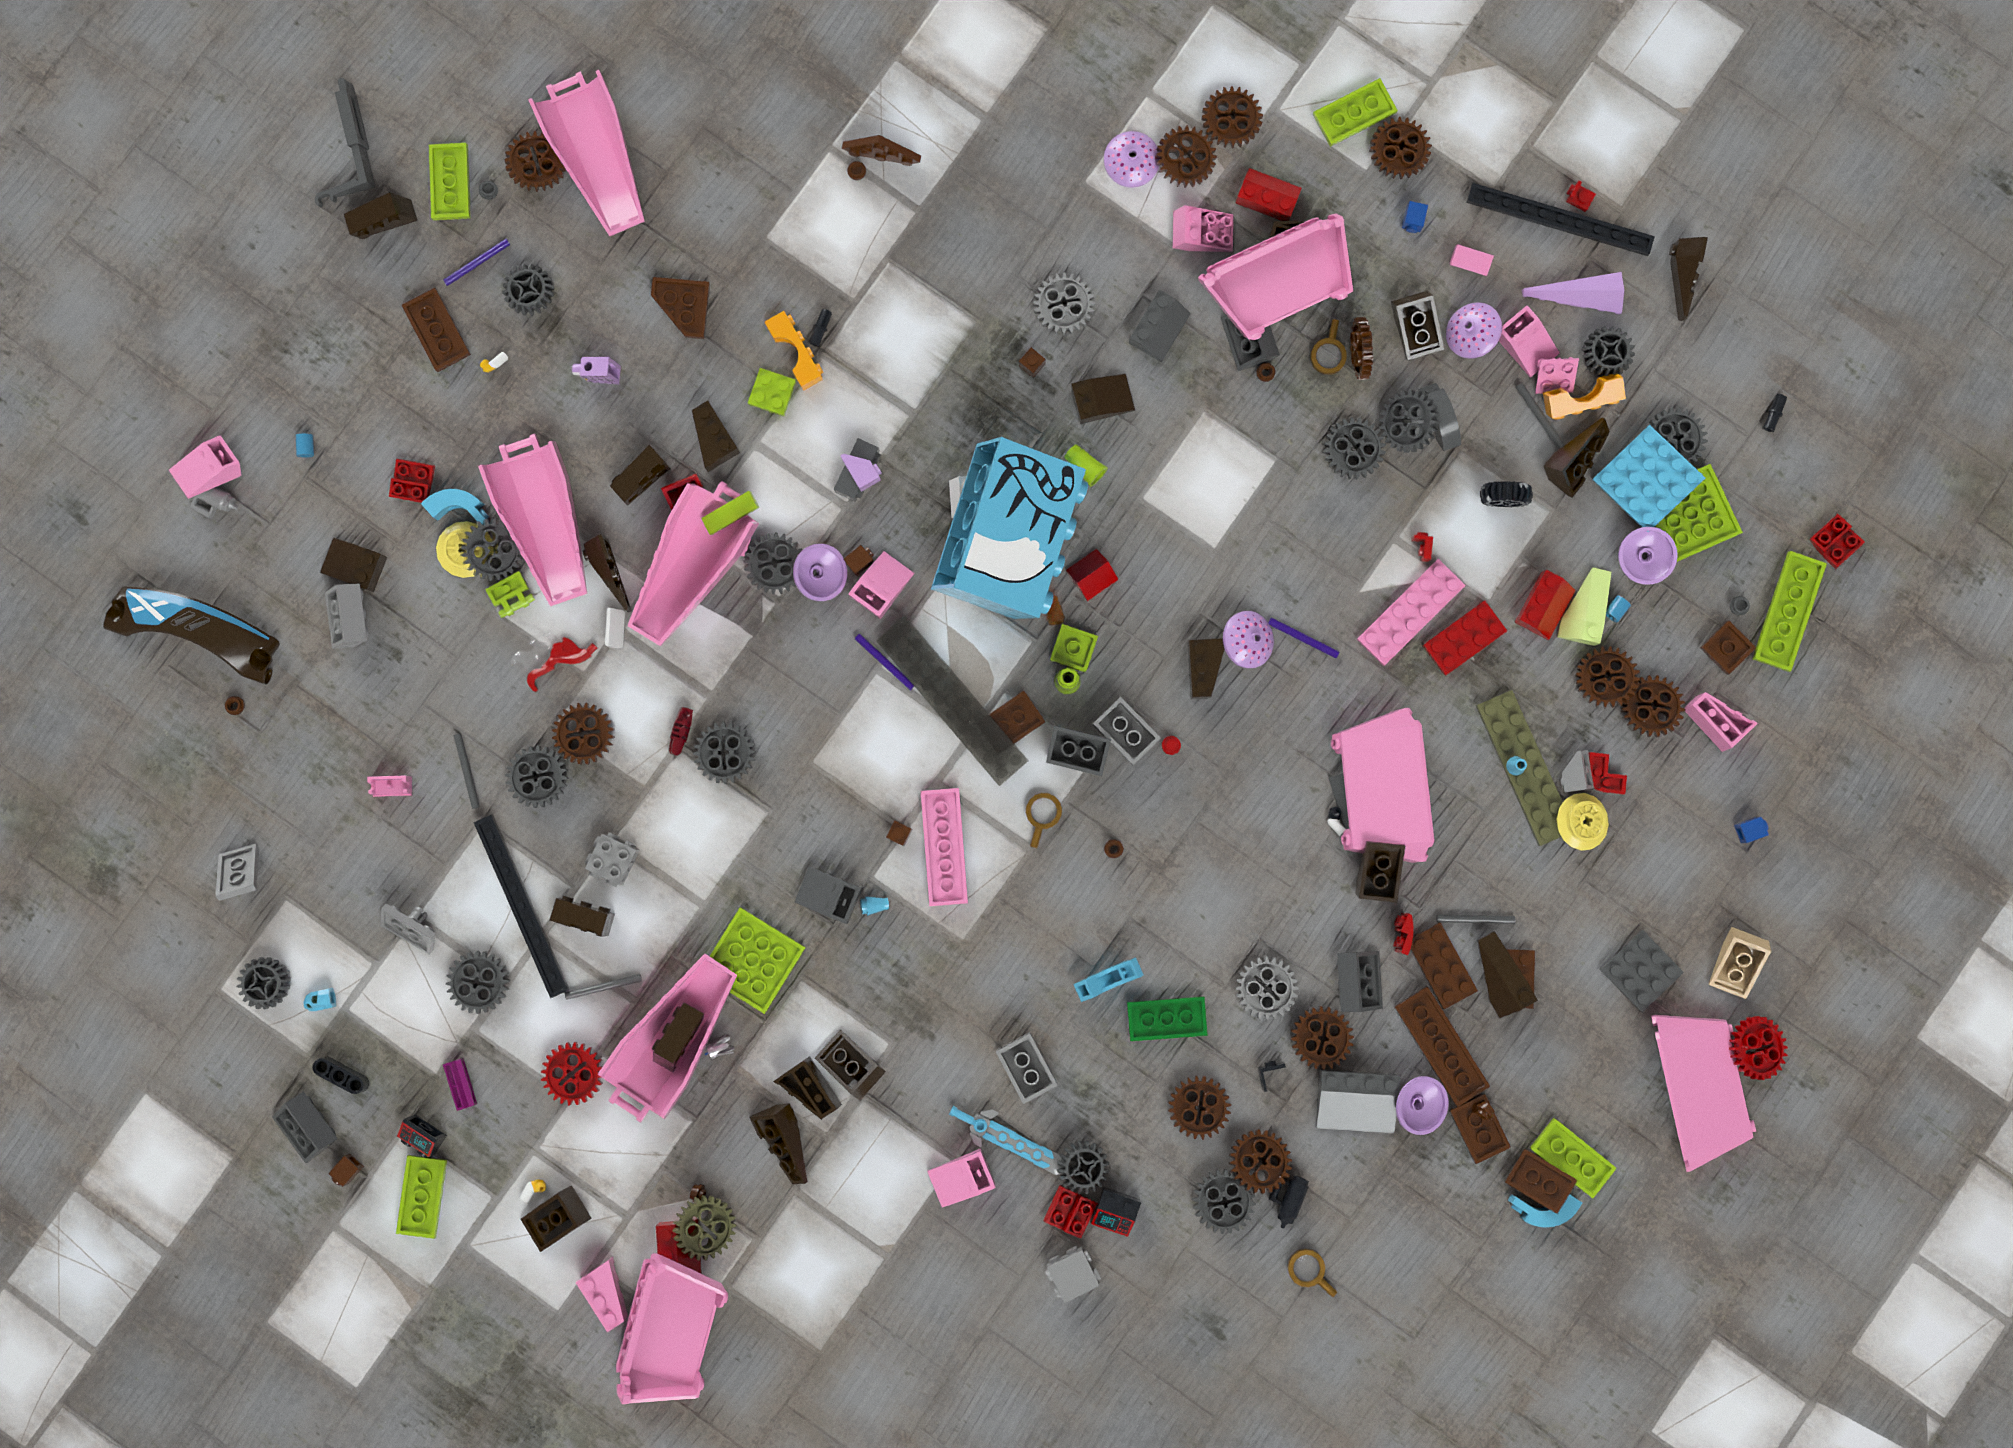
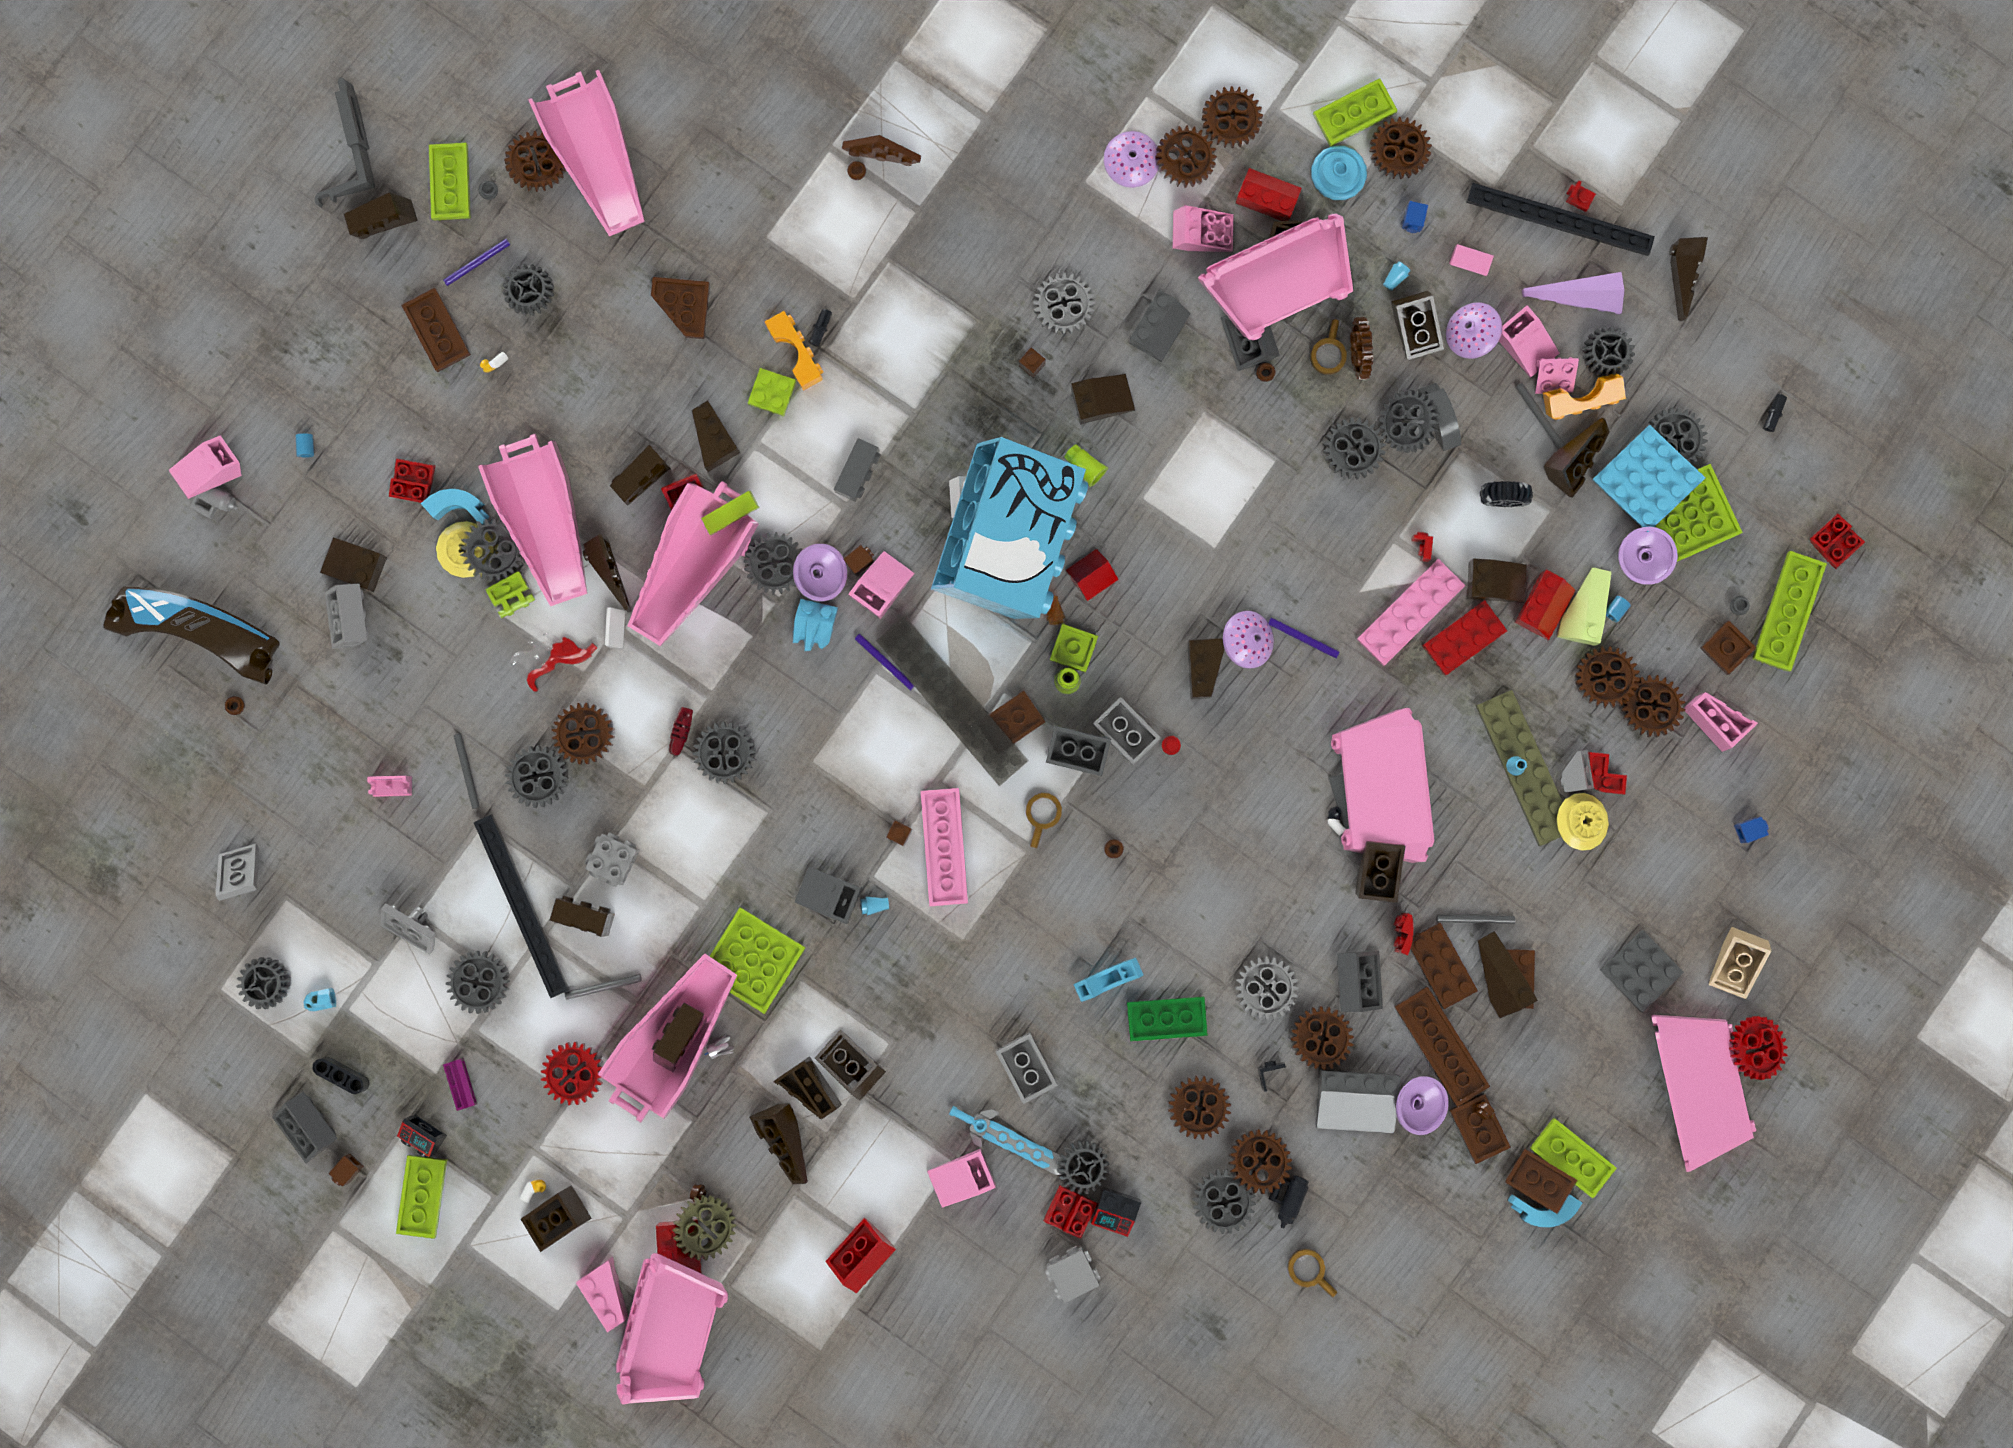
lavender torso [572,357,621,384] -> none
lavender slope [840,454,882,492] -> none
none -> medium azure plate [793,599,838,651]
none -> red slope [825,1218,896,1293]
none -> medium azure piece [1311,146,1367,200]
none -> medium azure cone [1383,261,1410,291]
none -> dark brown slope [1467,558,1527,603]

